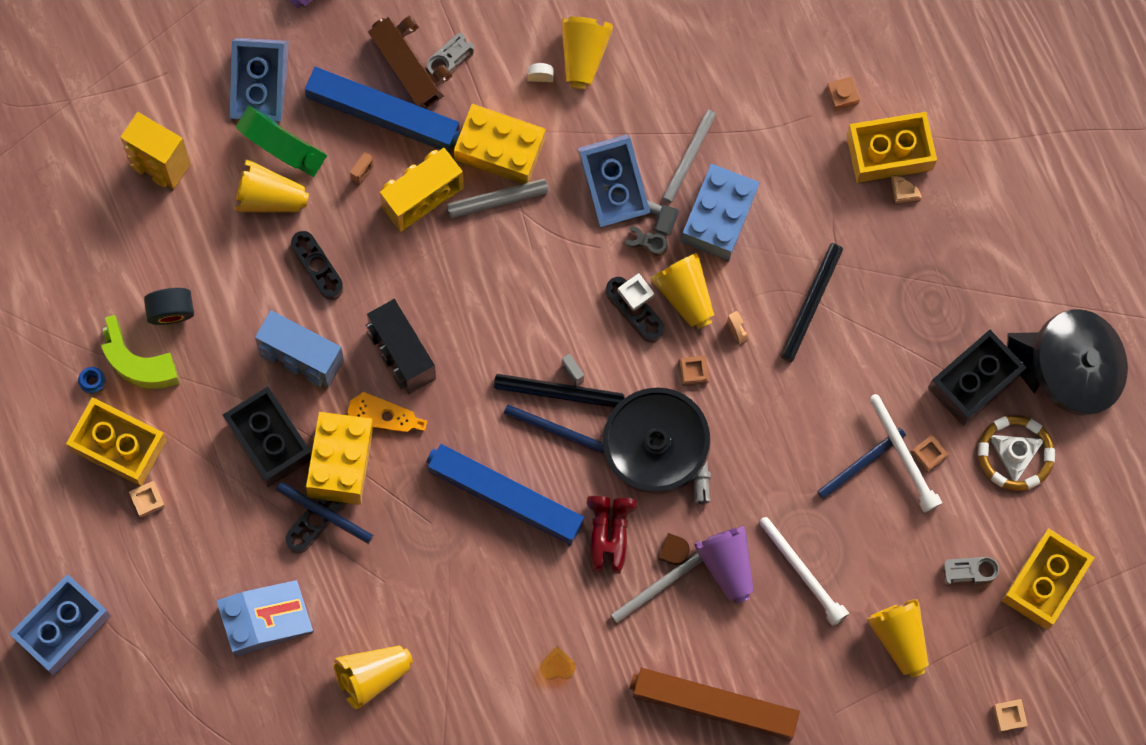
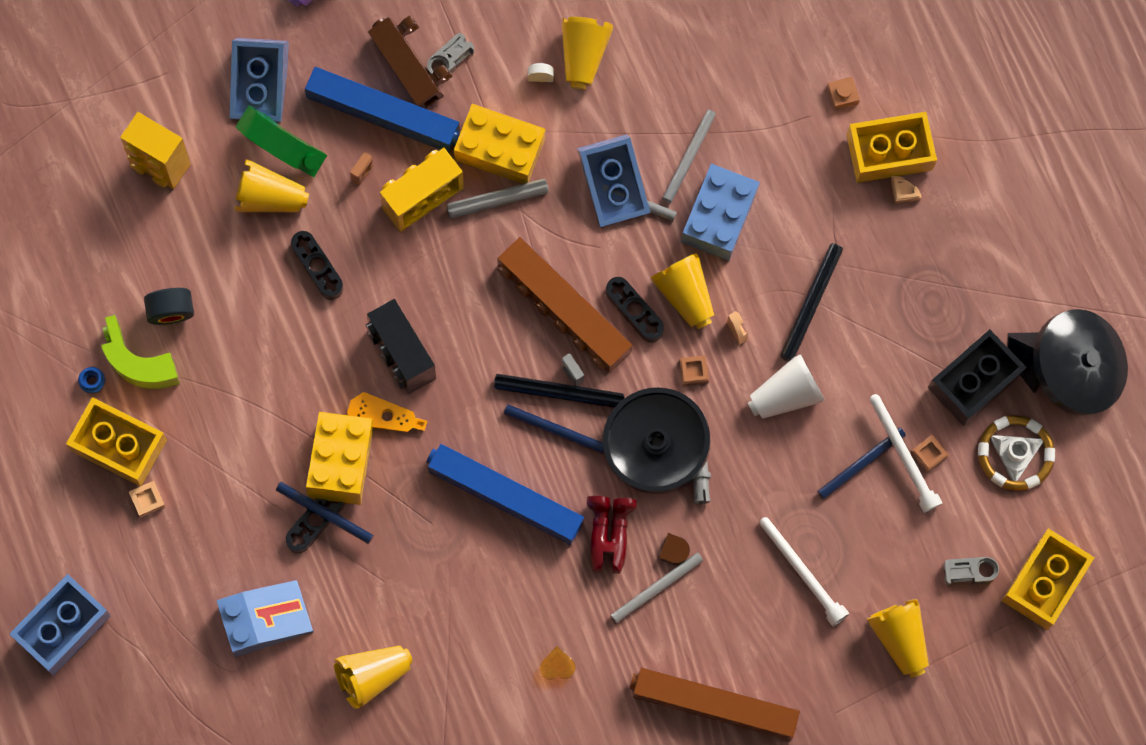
black brick [222,386,312,487] -> none
medium blue brick [255,310,344,388] -> none
white plate [617,273,655,311] -> none
dark grey bar [625,205,679,256] -> none
medium lavender cone [694,525,754,604] -> none
light nougat tile [993,699,1028,733] -> none
none -> dark orange brick [497,237,633,373]
none -> white cone [748,354,825,419]

